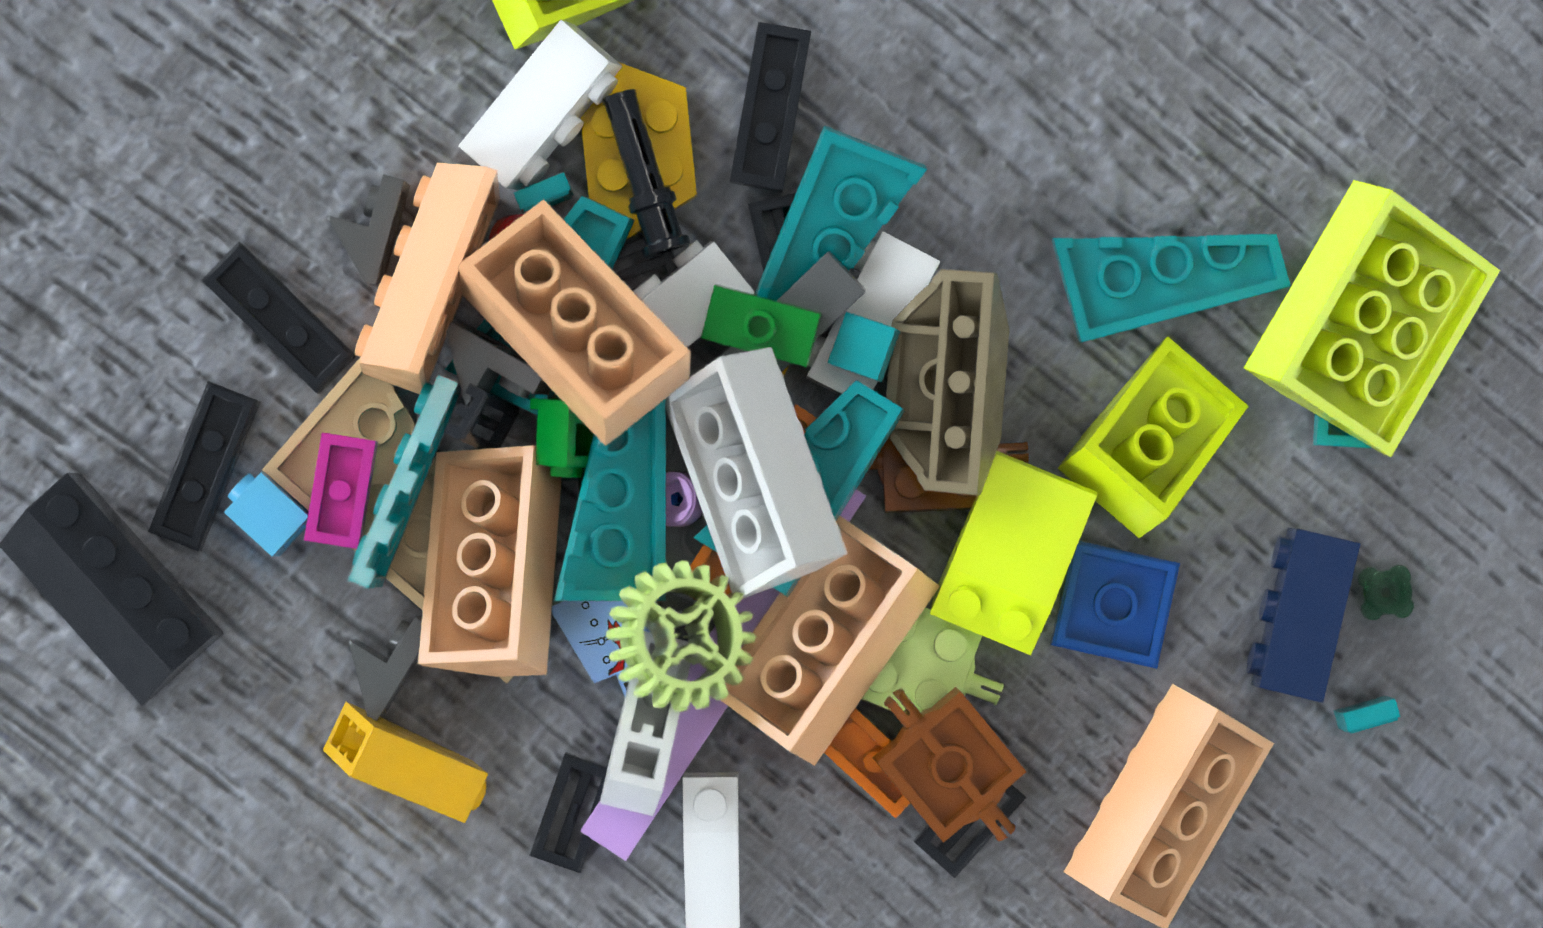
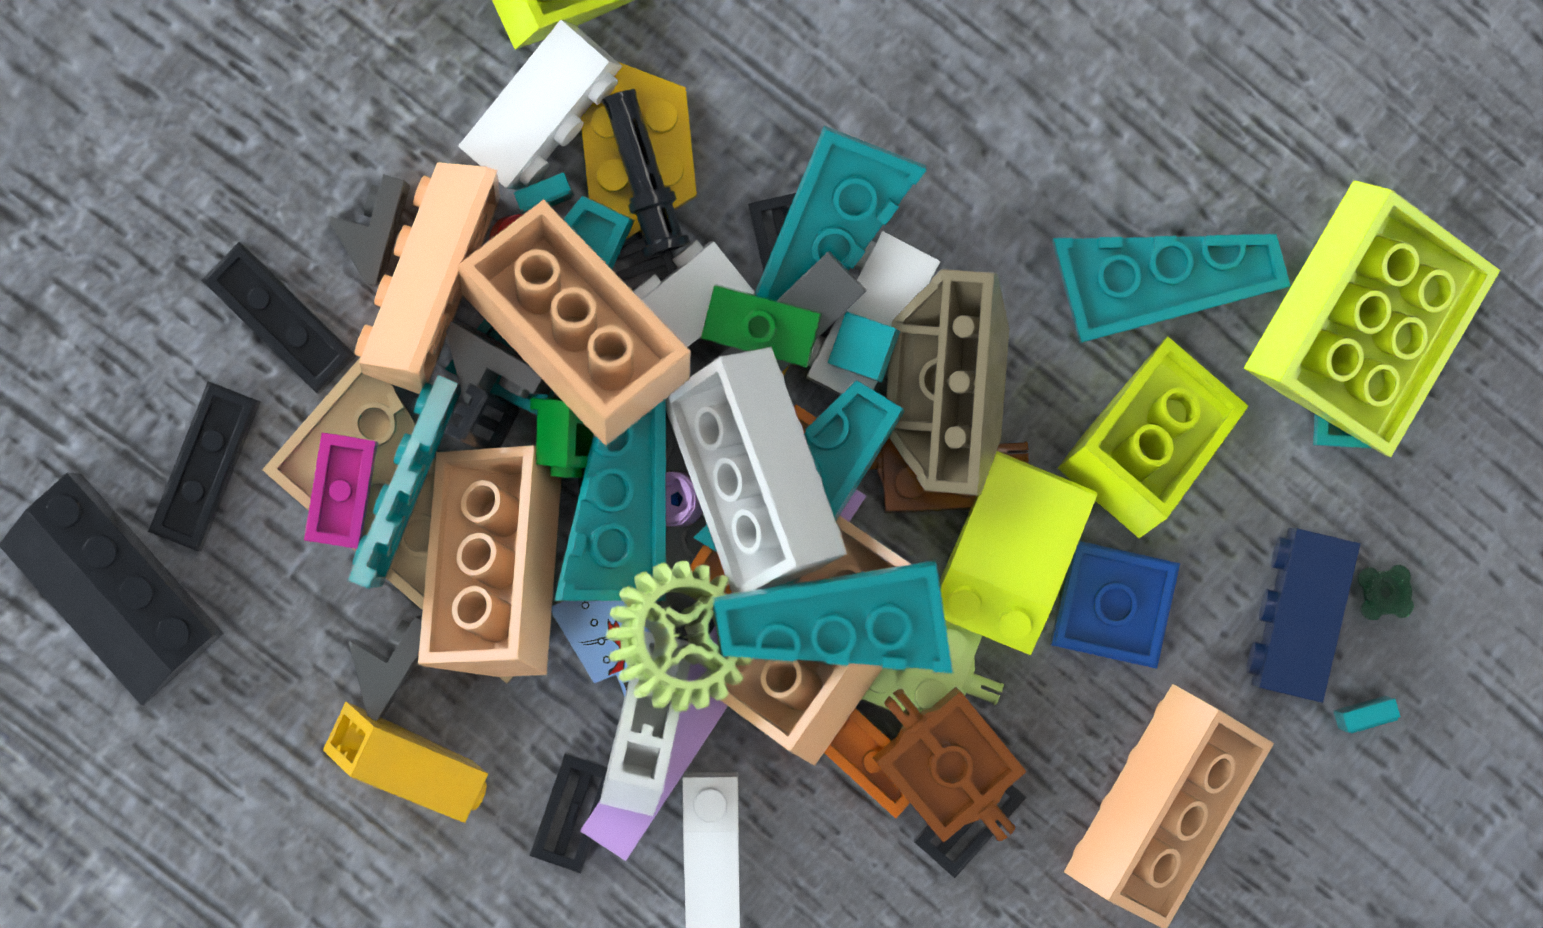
medium azure brick [224,472,309,557] -> none
black plate [730,22,811,193] -> none
none -> teal wing [713,561,953,674]

